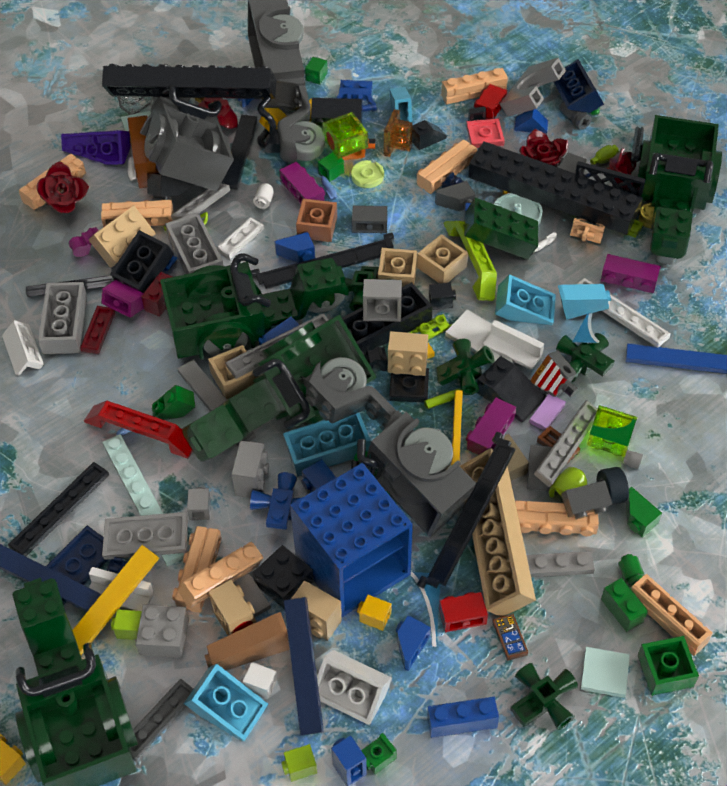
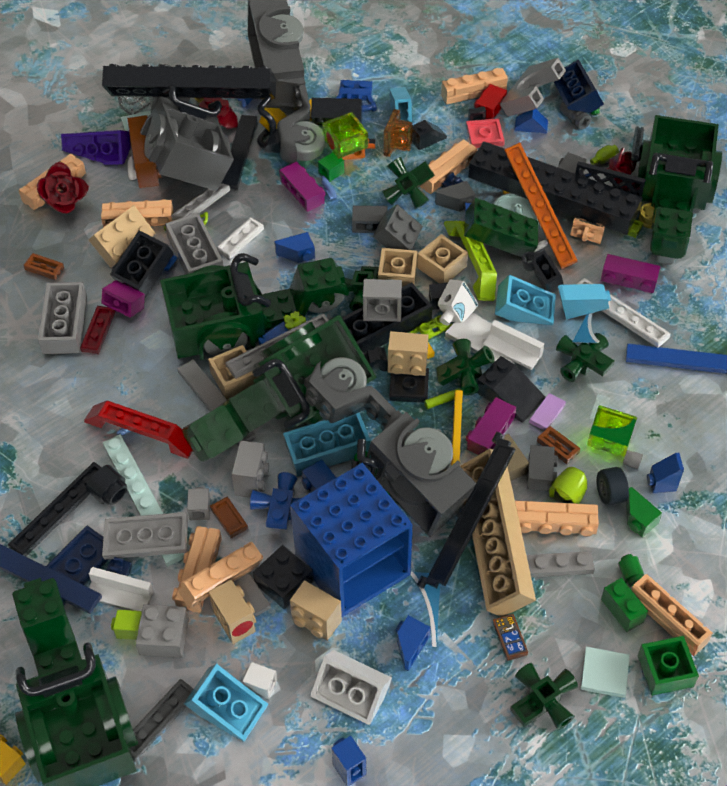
white panel [2,321,44,375] -> none
black axle [26,275,115,297] -> none
magenta leg [69,227,98,257] -> none
yellow tile [73,545,159,655] -> none
dark red brick [141,272,173,317] -> none
black slope [147,173,196,200] -> none
green slope [152,385,195,420] -> none
medium nougat slope [205,612,290,670] -> none
black piece [250,232,394,289] -> none
white brick [253,183,274,209] -> none
lime brick [281,744,317,782] -> none
dark blue tile [284,597,324,736] -> none
nougat brick [296,199,337,242] -> none
green brick [305,57,328,84] -> none
yellowish green tile [351,160,384,188] -> none
yellow brick [357,595,392,631] -> none
green brick [361,733,397,774] -> none
blue brick [427,696,499,738] -> none
red brick [439,592,488,633] -> none
dark red brick [519,129,568,167] -> none
torso [530,350,578,397] -> none
light grey tile [534,400,601,487] -> none
dark grey brick [561,481,612,519] -> none
none -> dark orange tile [23,253,64,280]
none -> black piece [86,464,127,505]
none -> dark orange tile [210,496,248,539]
none -> lime plant [284,311,306,330]
none -> dark grey brick [373,204,423,250]
none -> dark green brick [382,157,435,210]
none -> white torso [438,279,479,326]
none -> orange tile [504,142,578,270]
none -> black hinge [522,250,564,293]
none -> blue slope [647,453,684,493]

